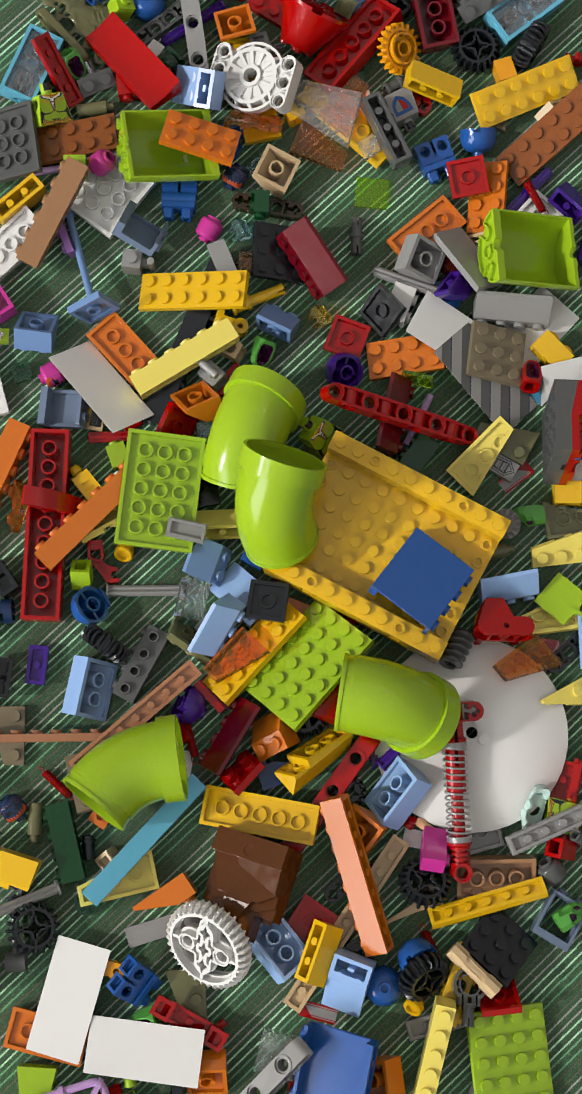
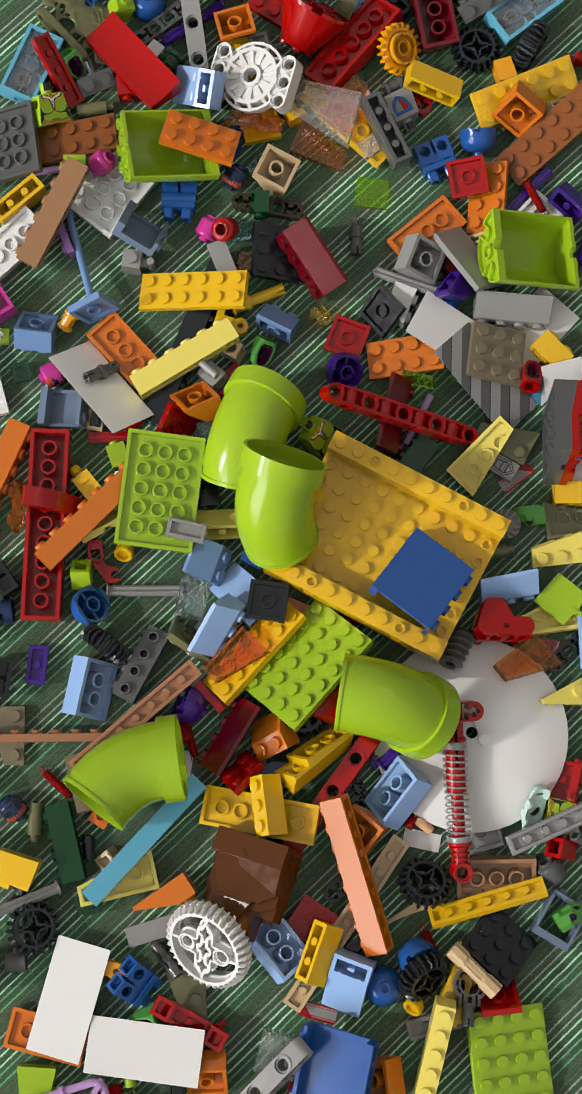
dark pink brick [419,826,450,873] -> none
none -> light orange bush [57,308,79,333]
none -> dark grey pin [82,360,120,384]
none -> dark grey pin [150,940,184,980]
none -> red head [211,217,239,242]
none -> yellow brick [249,774,288,838]
none -> orange slope [491,80,547,138]

